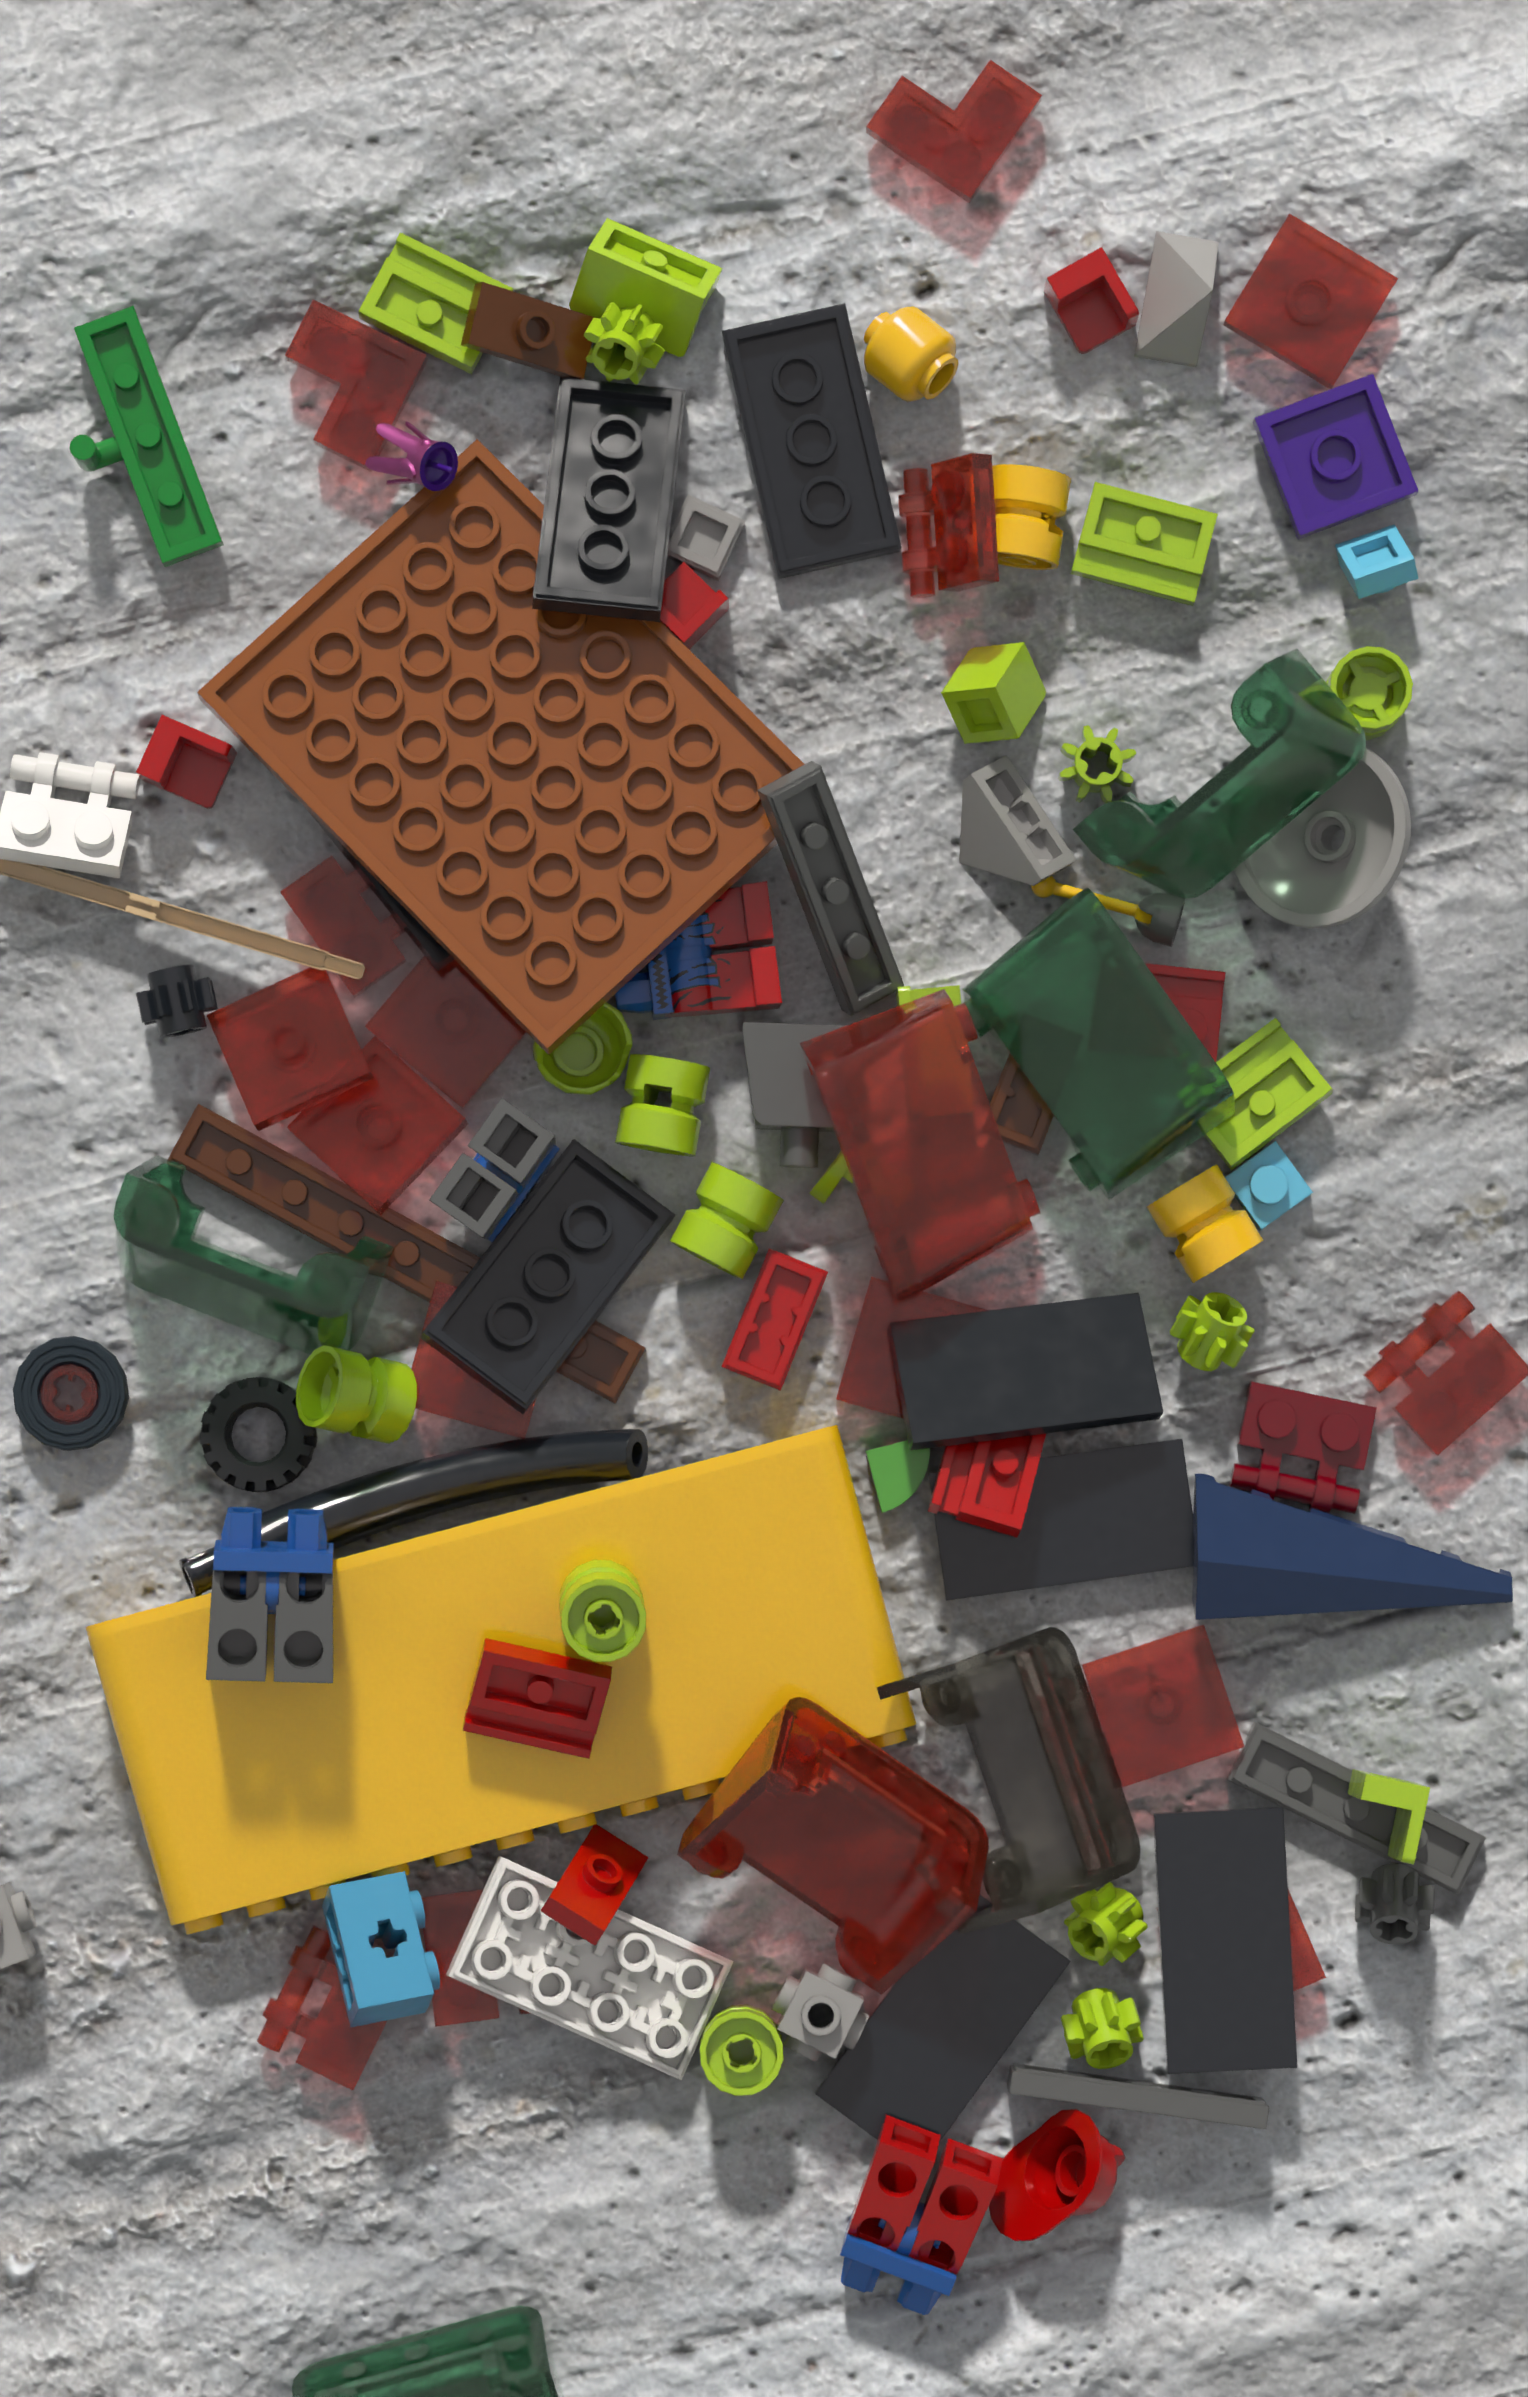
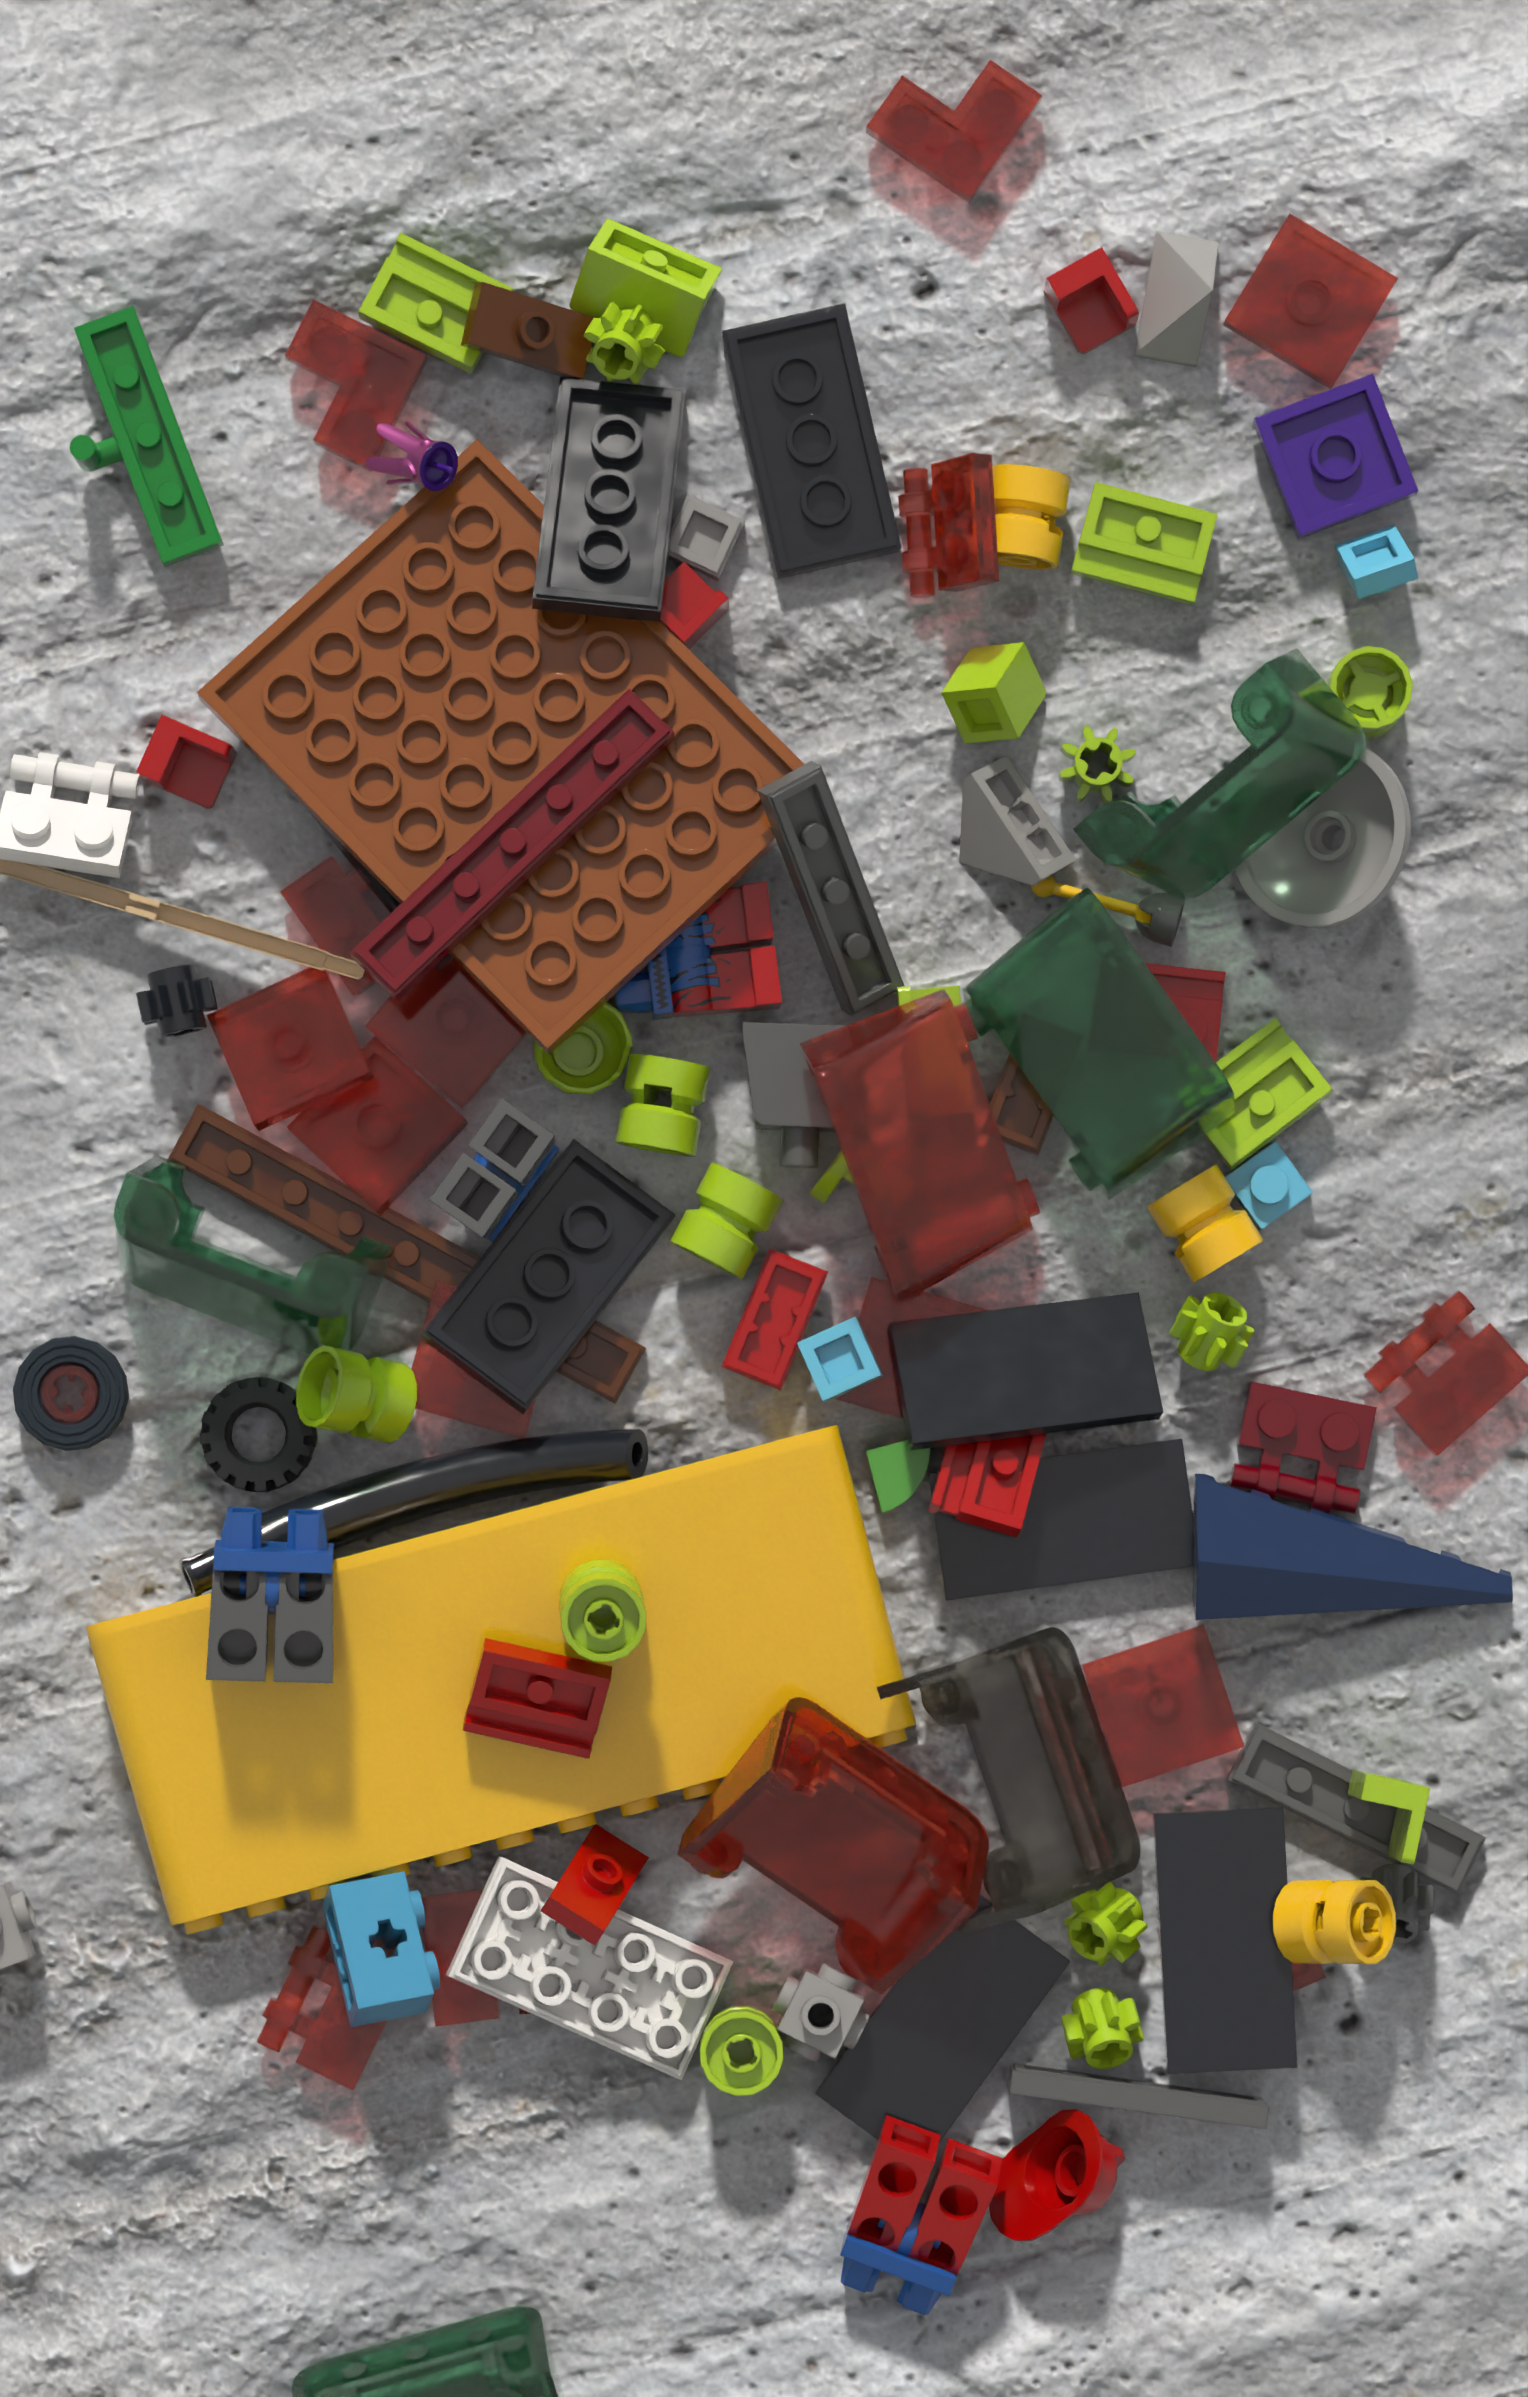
yellow head [864,306,959,402] -> none
none -> dark red tile [350,689,675,1002]
none -> medium azure plate [797,1316,884,1403]
none -> yellow wheel [1273,1880,1396,1964]

